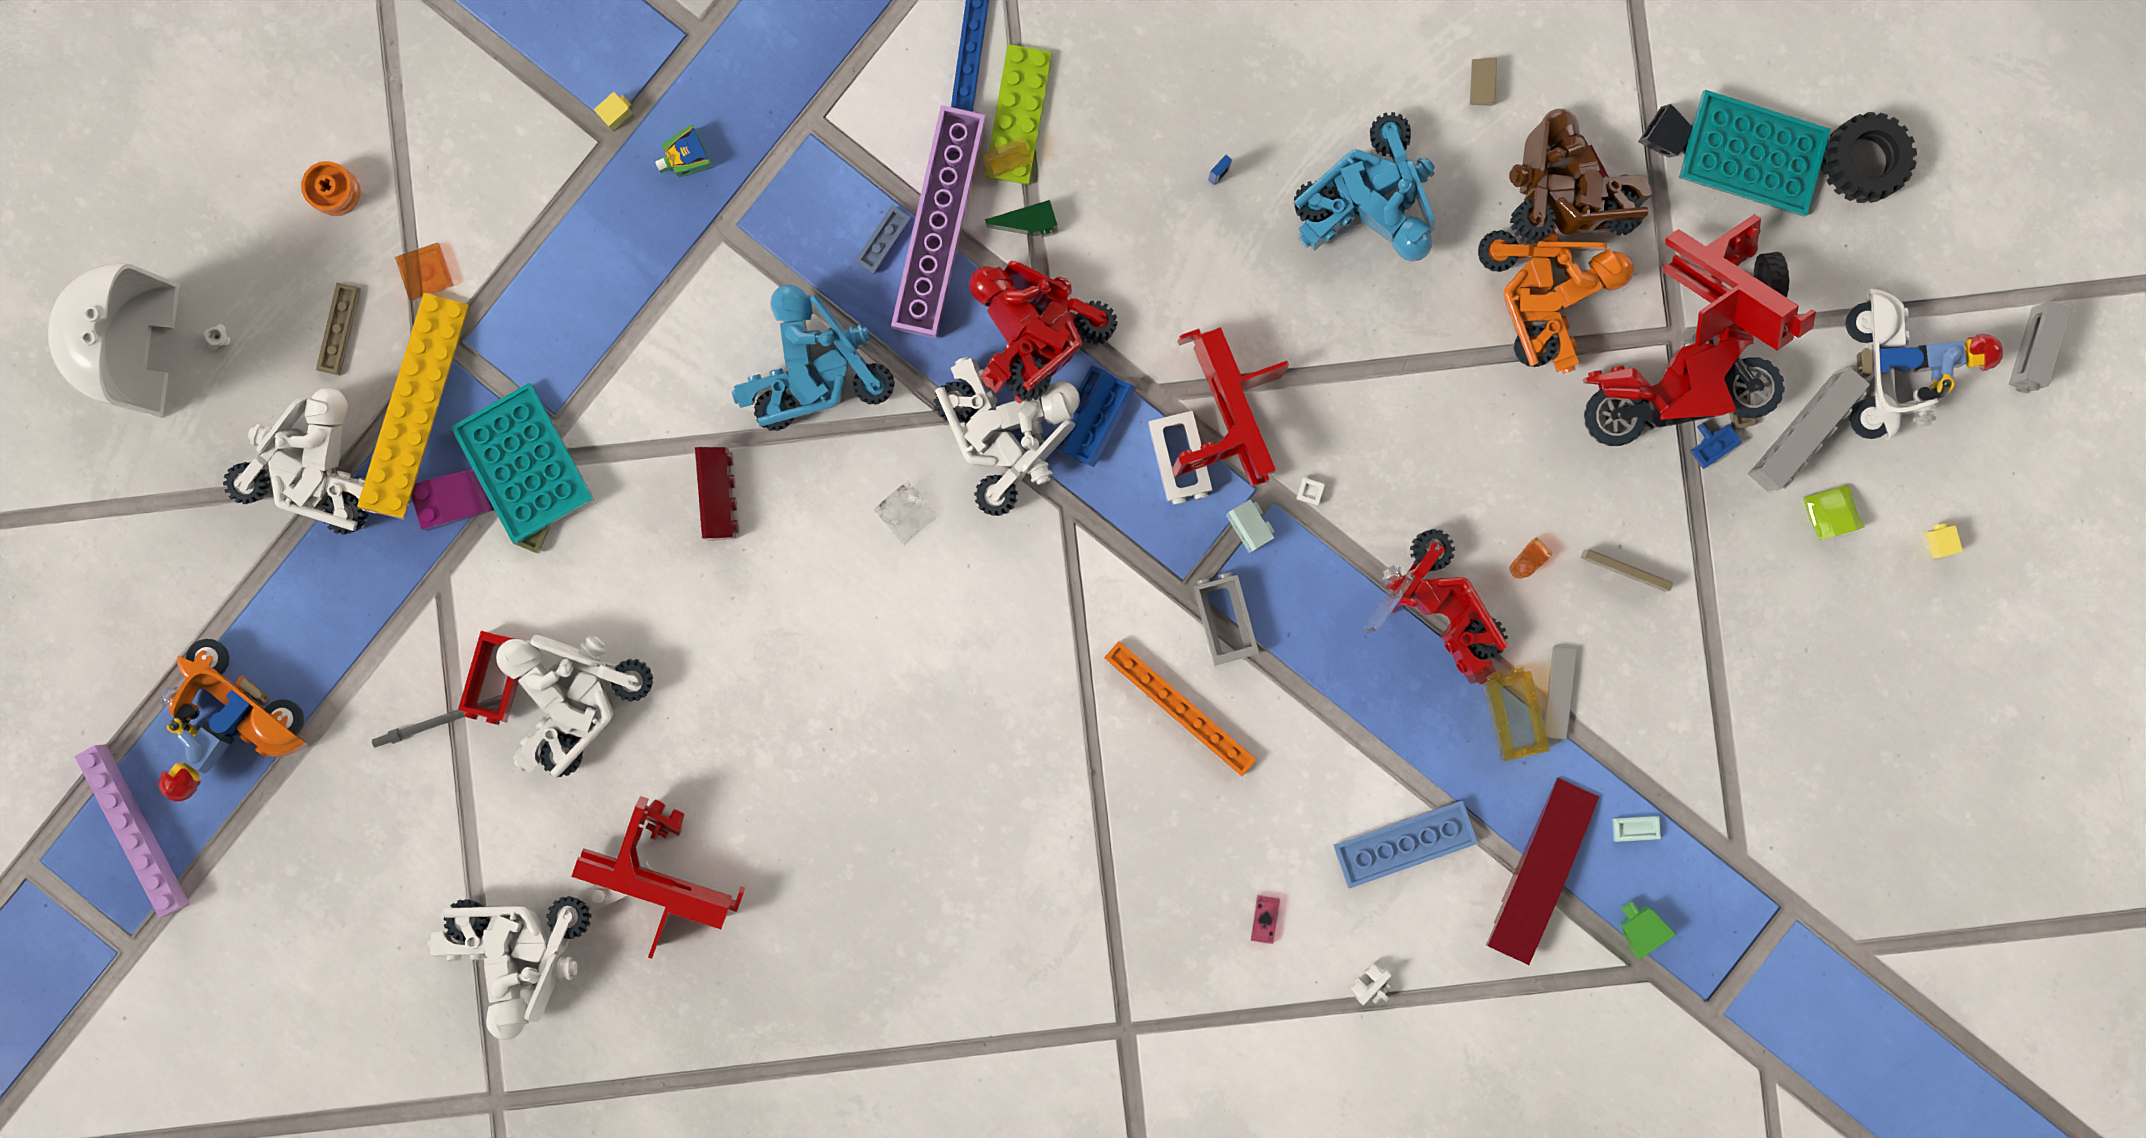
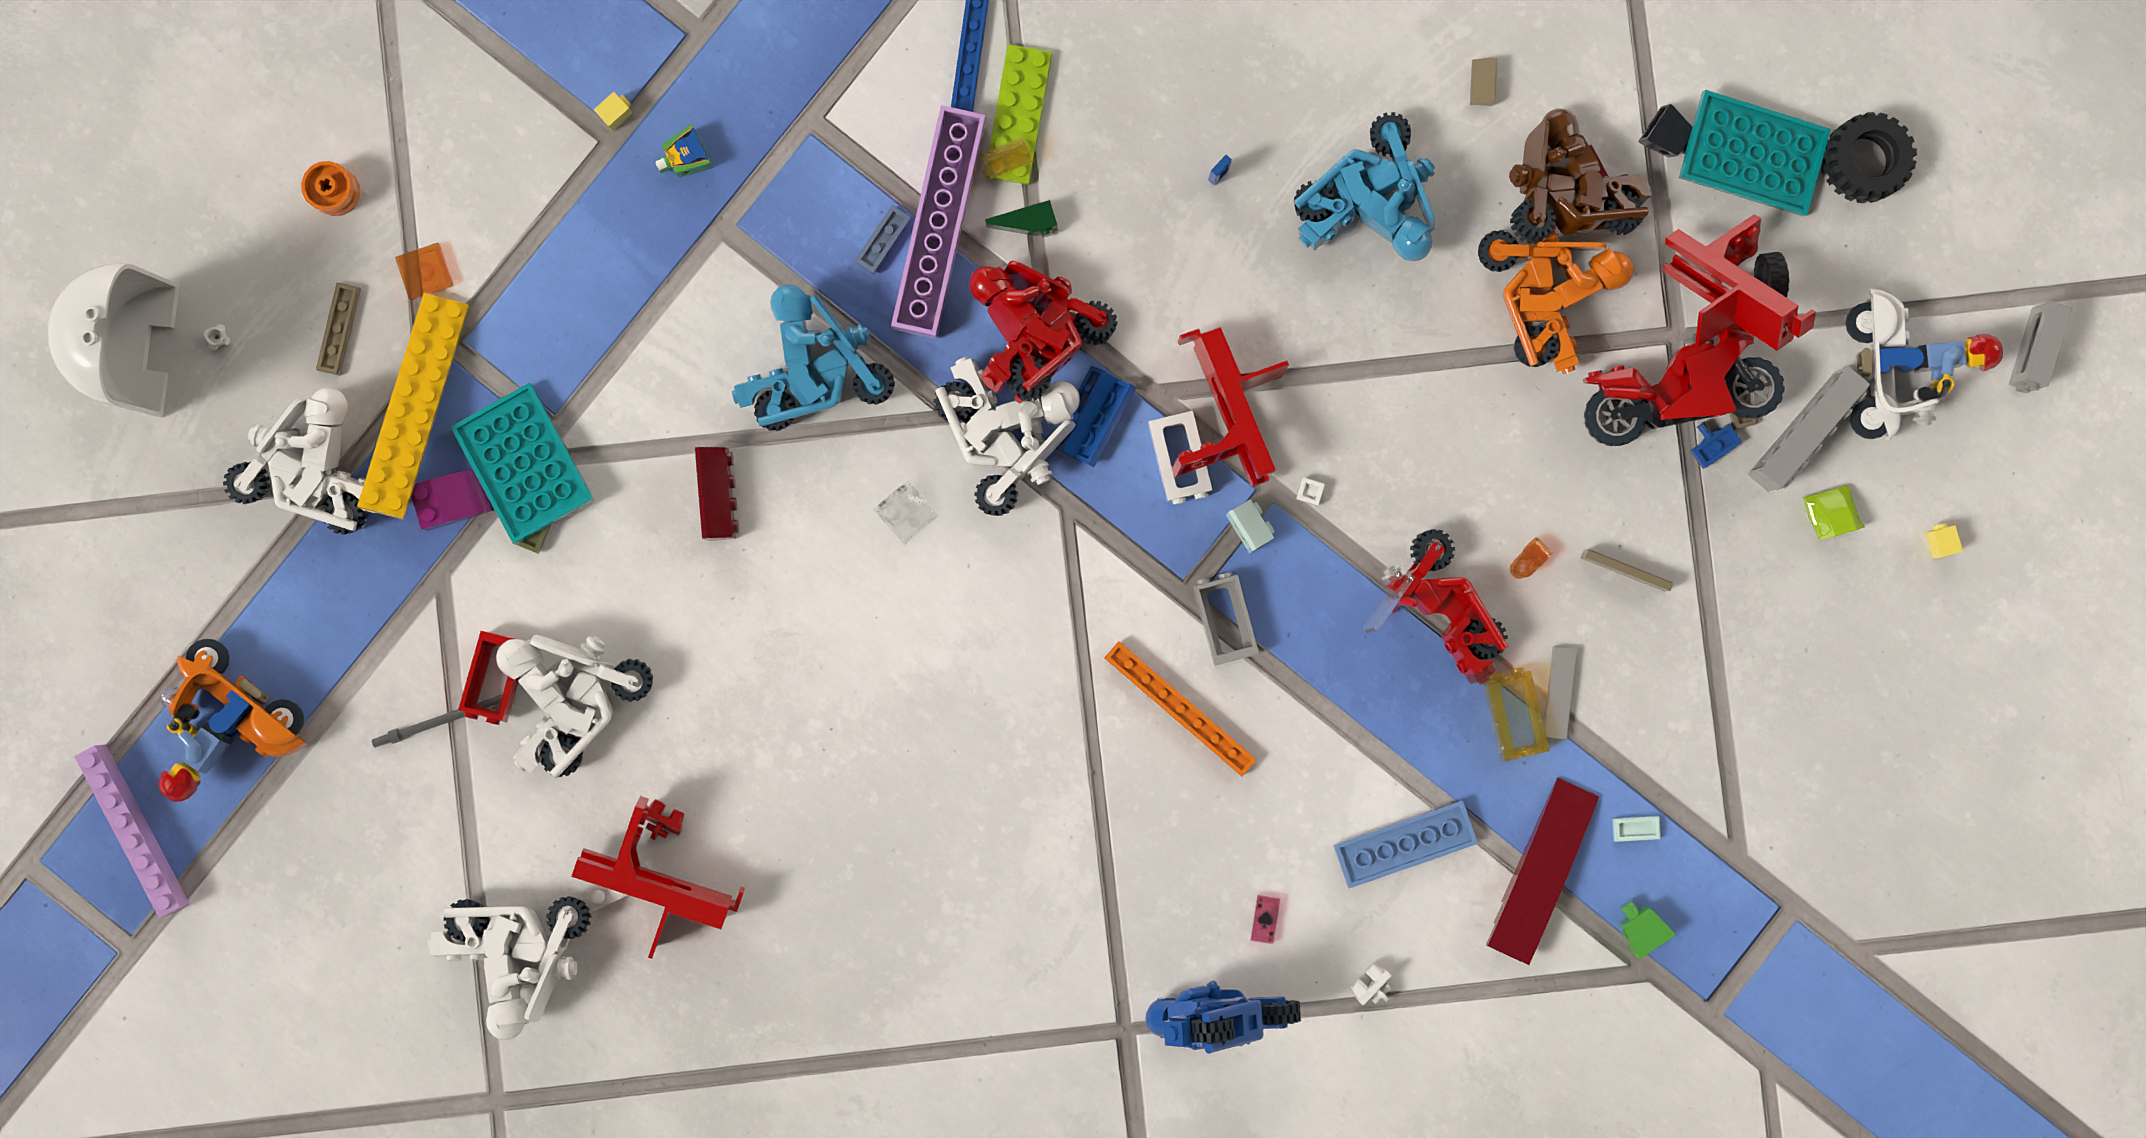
none -> blue piece [1145,981,1301,1054]

